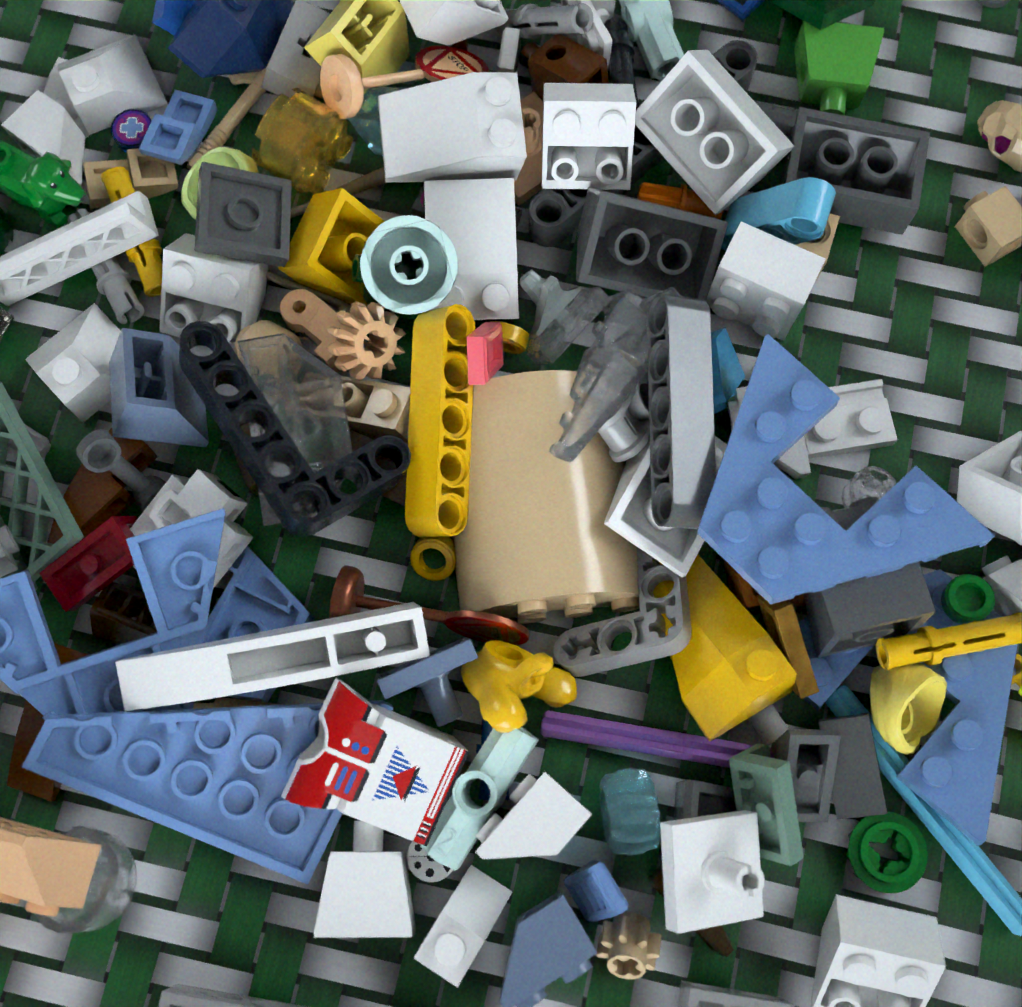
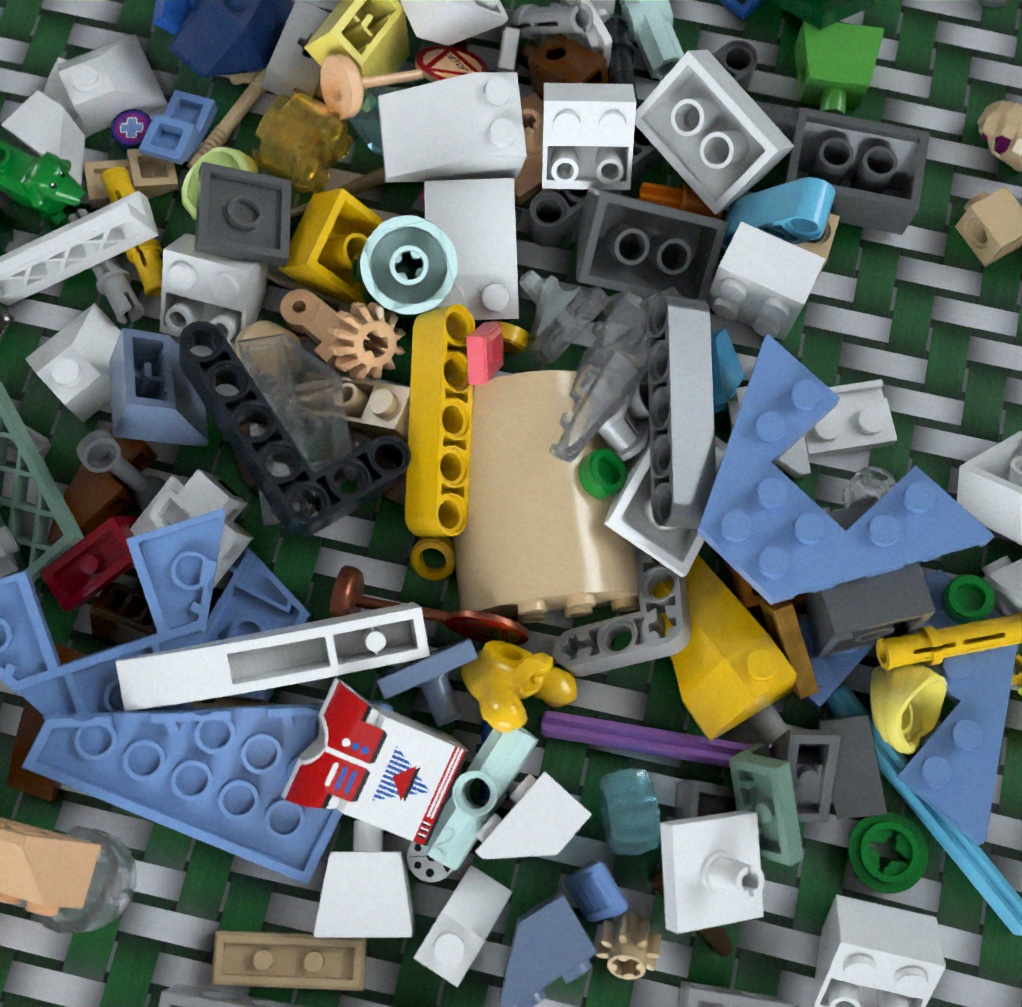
none -> tan tile [210,930,368,991]
none -> green tile [578,448,627,499]

